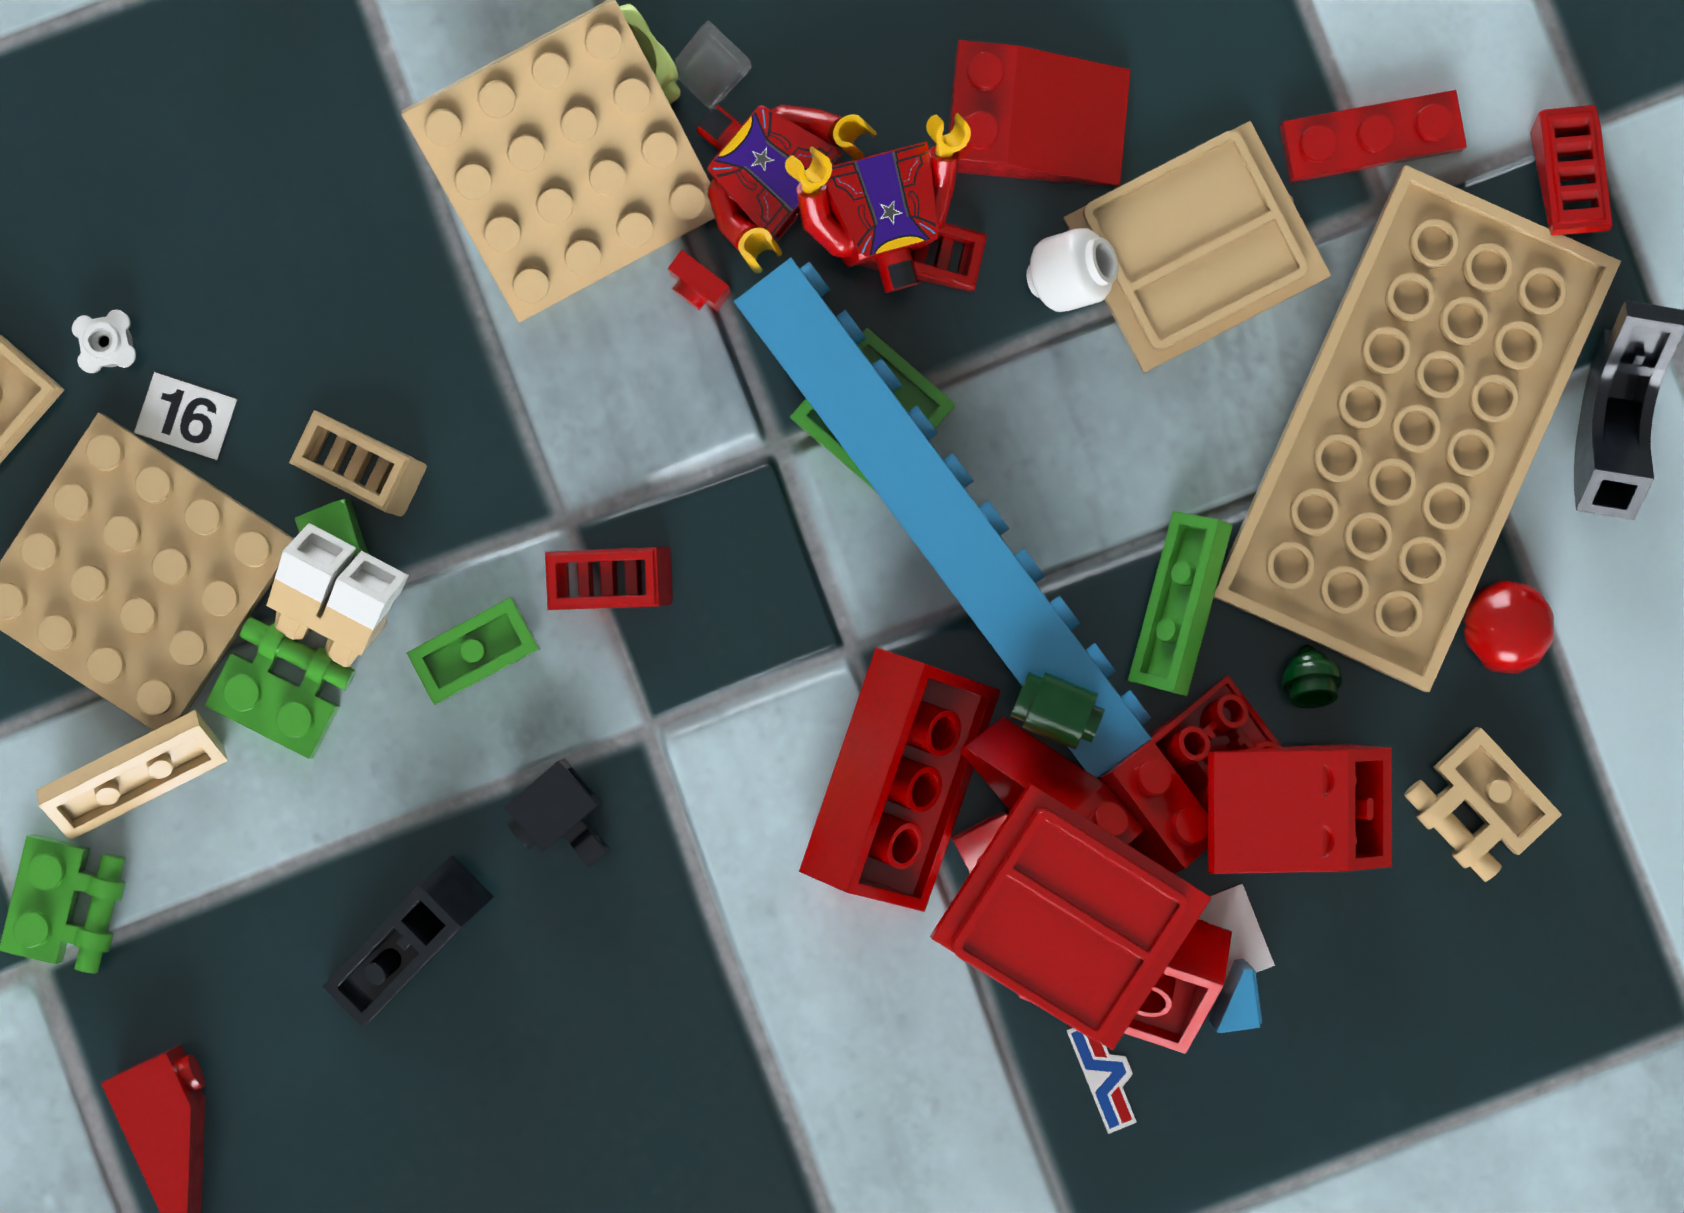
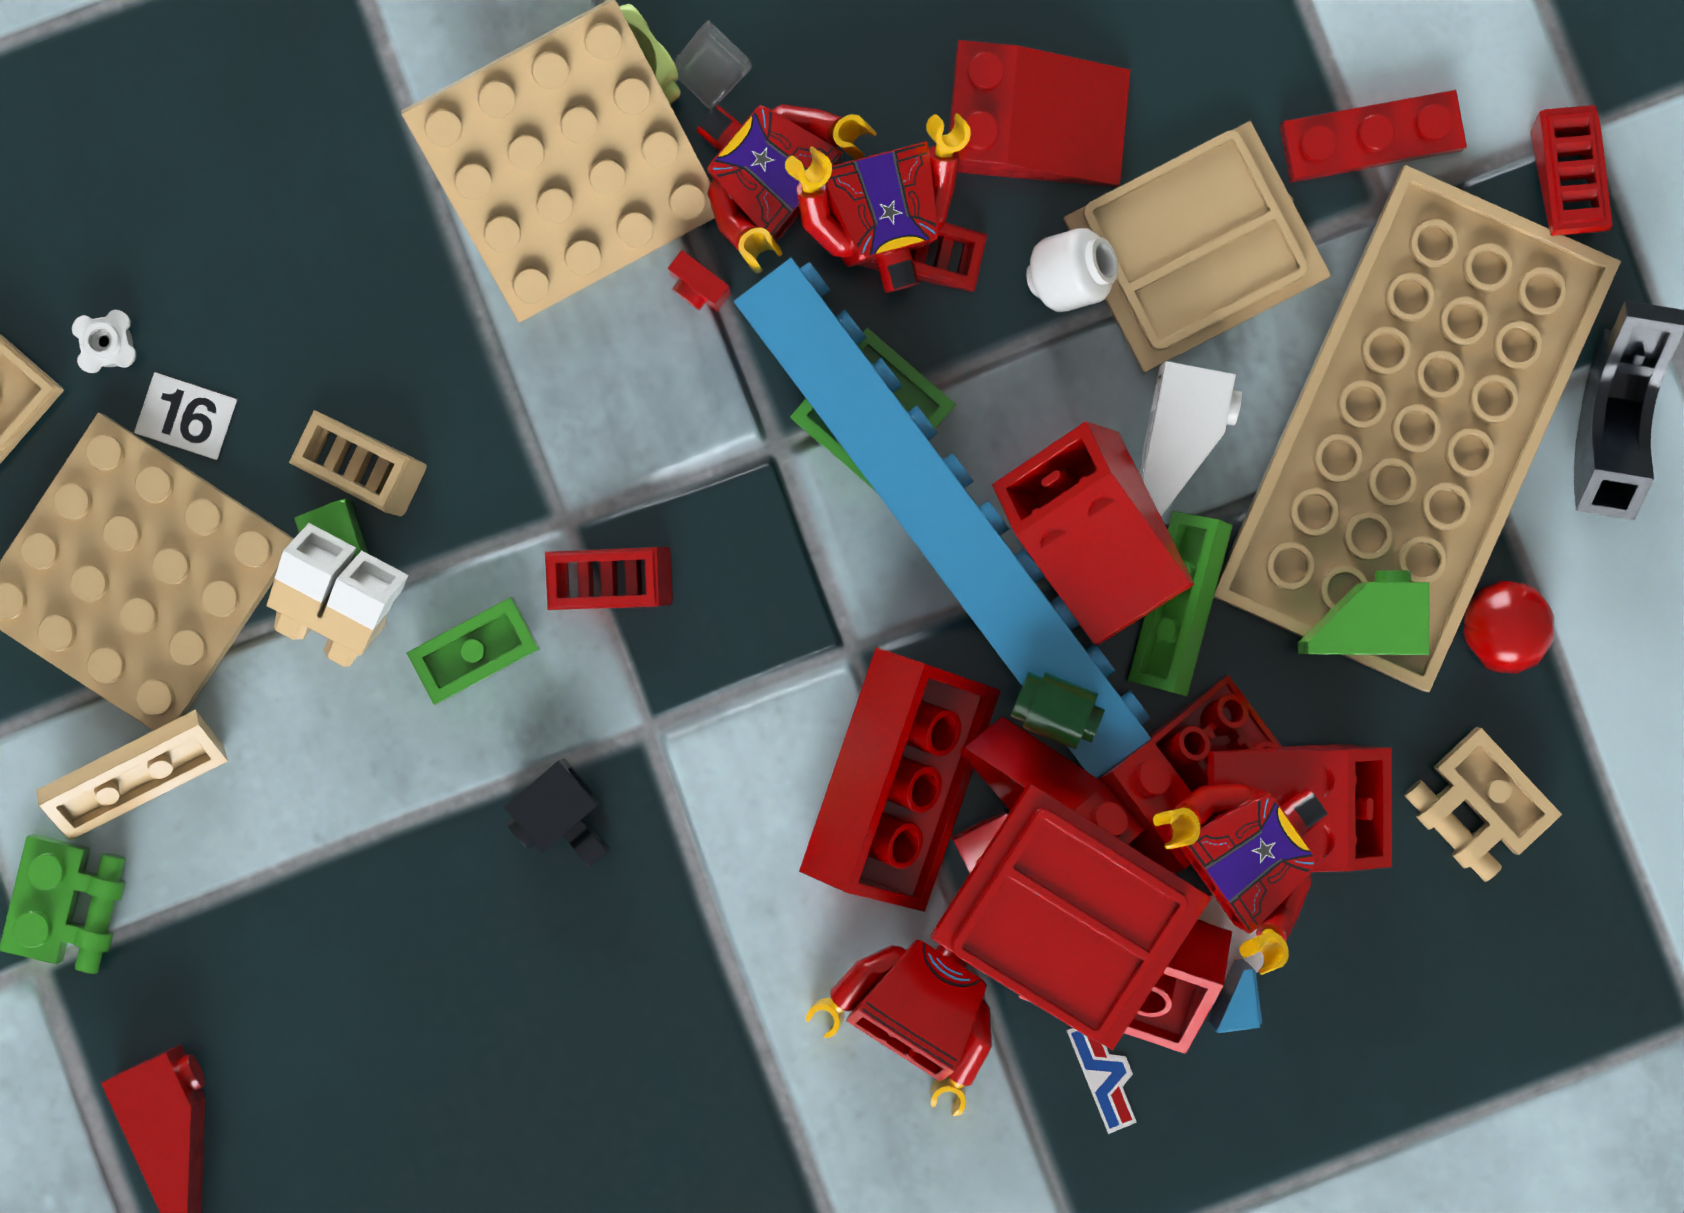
bright green plate [204,617,356,759] -> none
black slope [322,855,494,1028] -> none
dark green plate [1282,645,1342,708] -> none
none -> red torso [806,939,992,1116]
none -> red slope [992,421,1195,645]
none -> white slope [1139,361,1242,516]
none -> torso [1153,783,1328,975]
none -> bright green slope [1298,570,1430,655]

